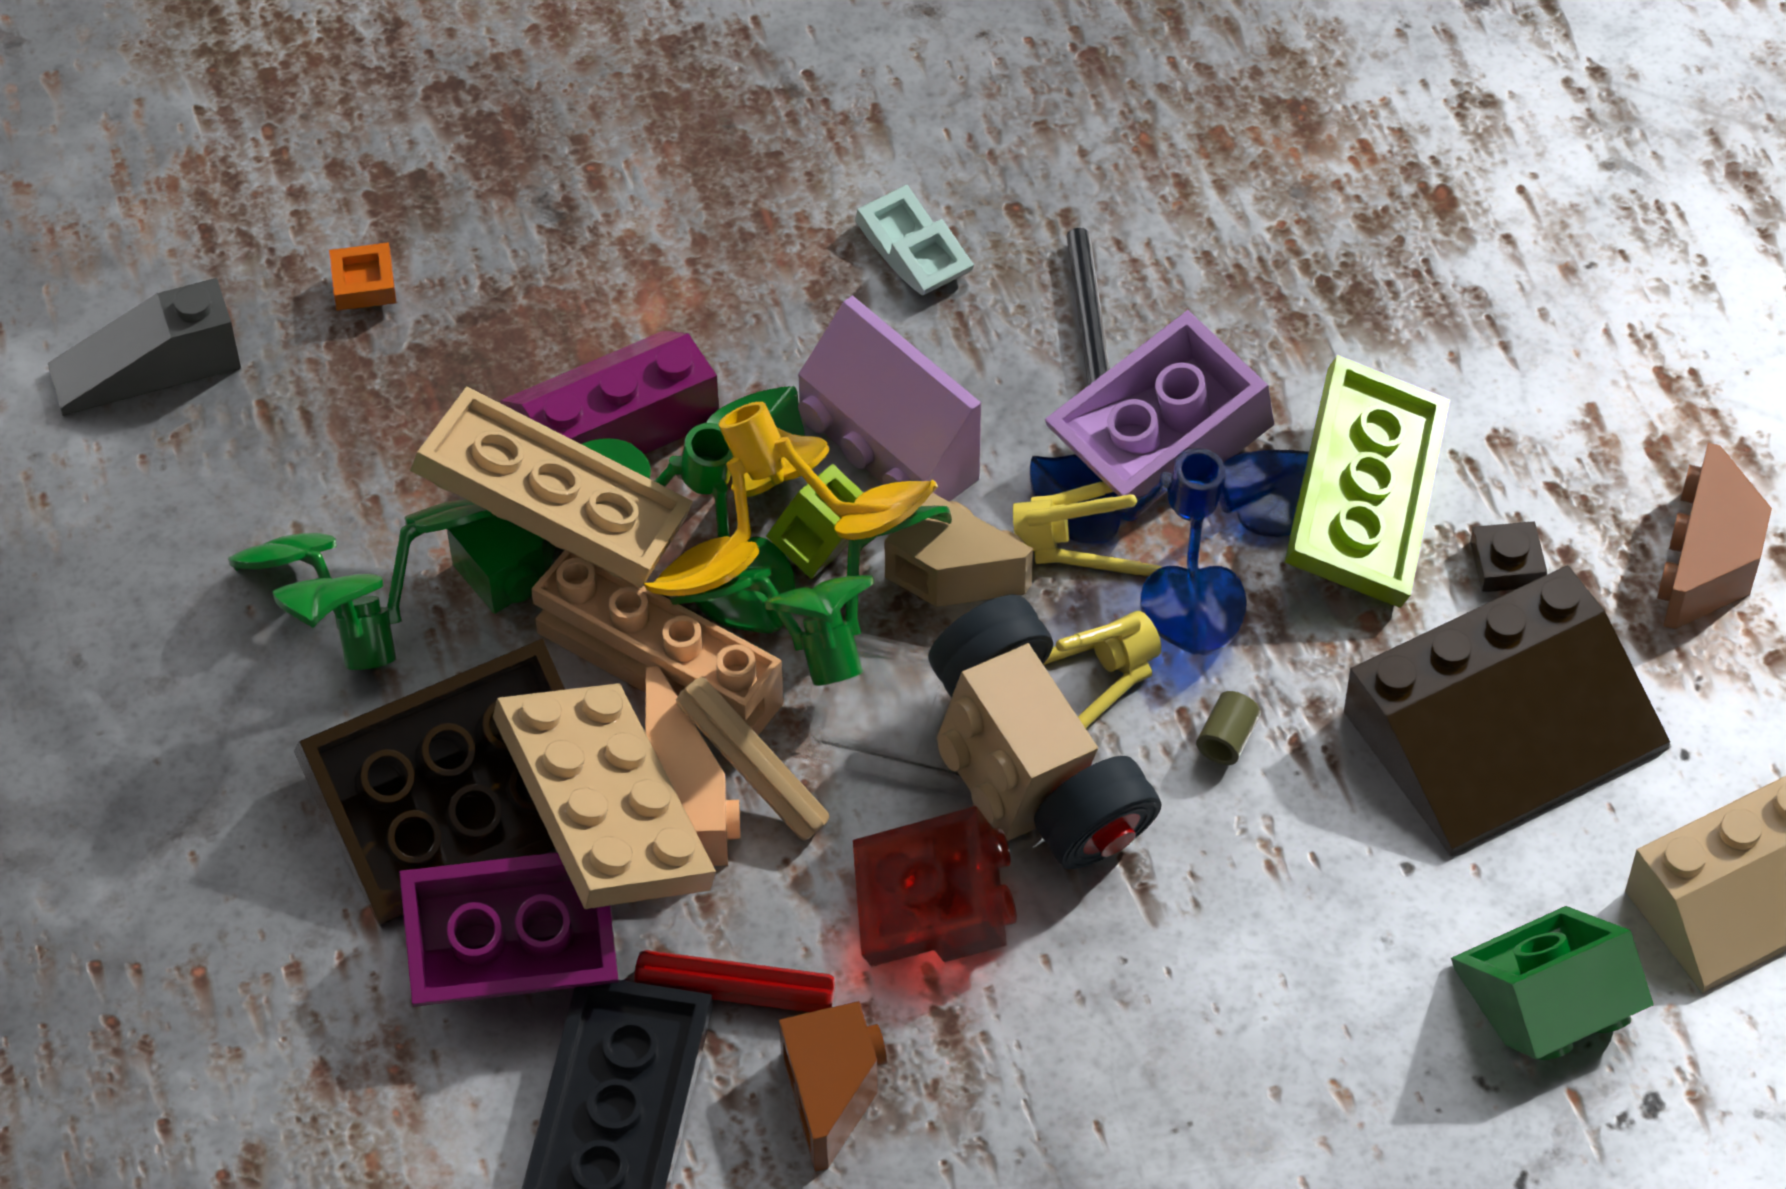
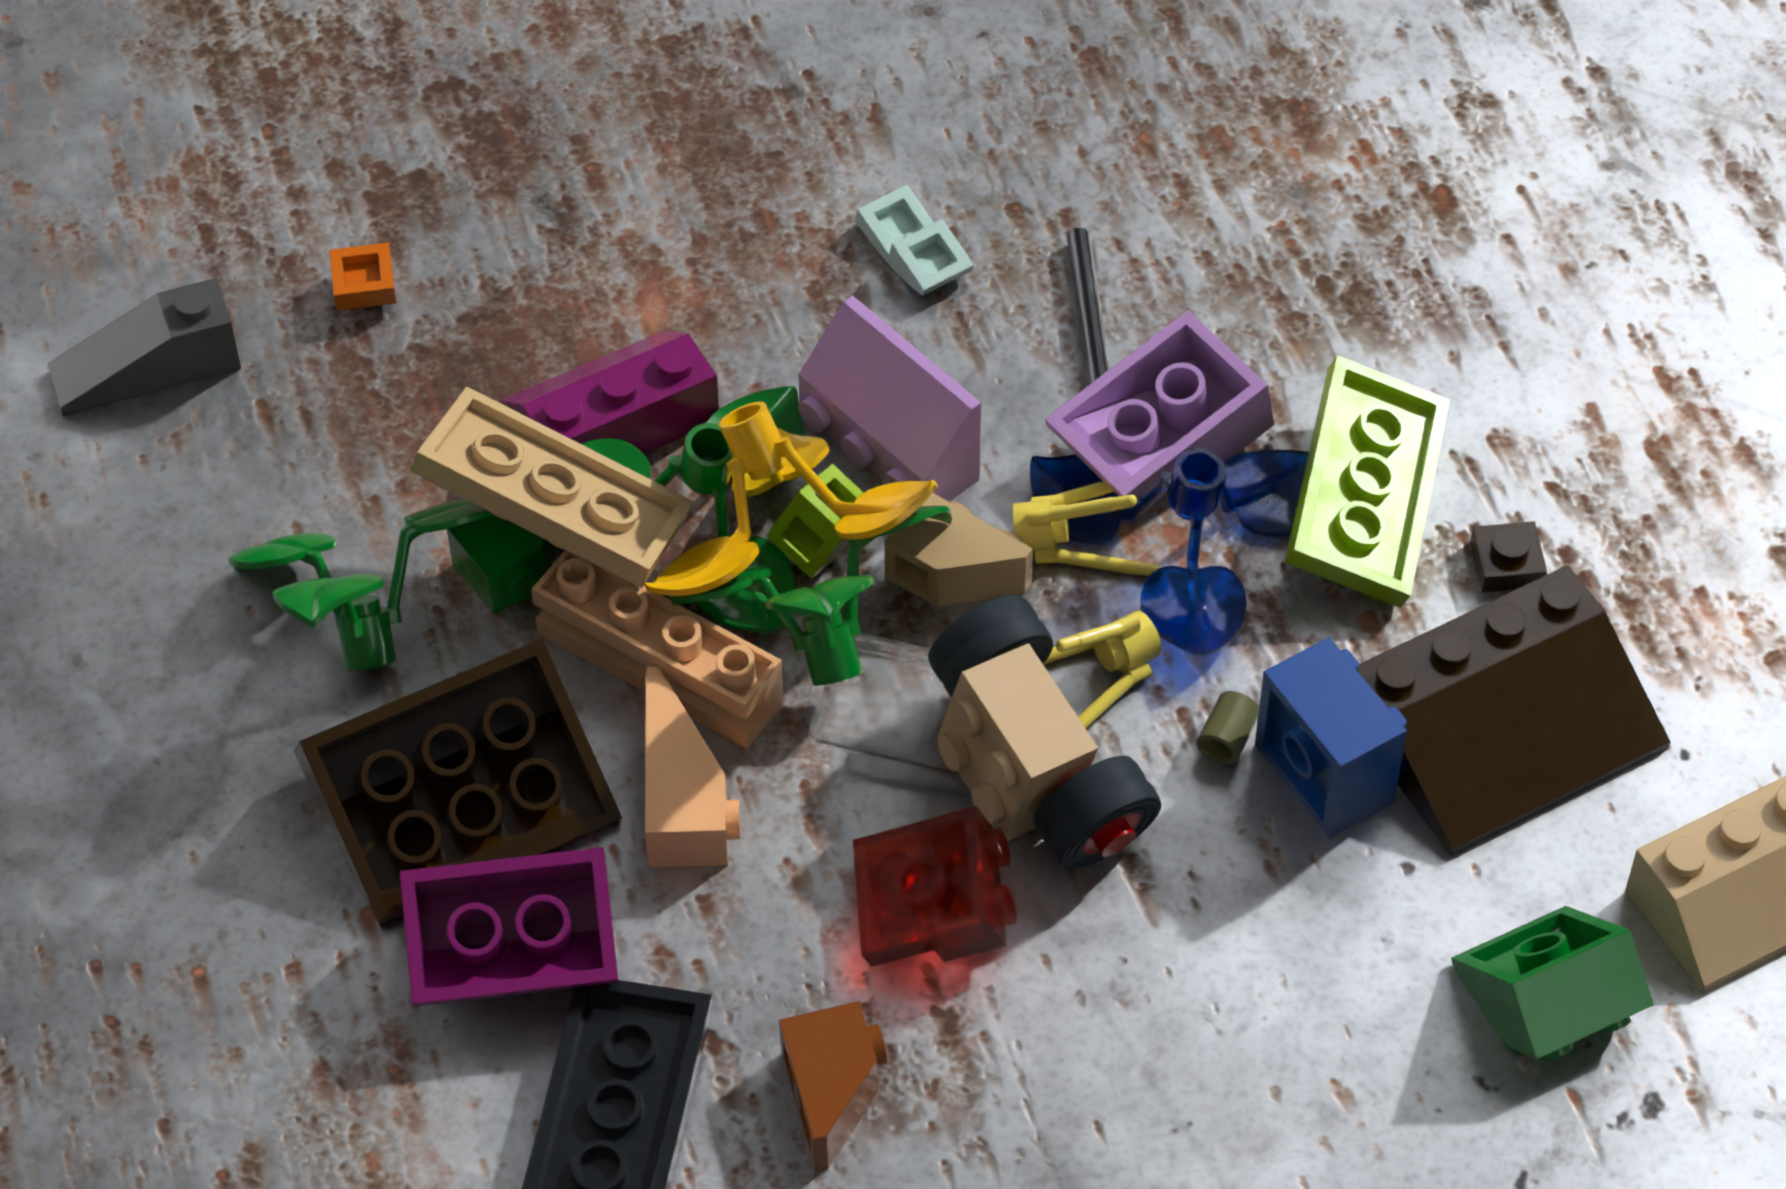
tan plate [493,683,716,909] -> none
red axle [634,950,835,1012] -> none
tan axle [676,677,830,841] -> none
nougat slope [1657,443,1772,629] -> none
none -> blue container [1255,637,1407,838]

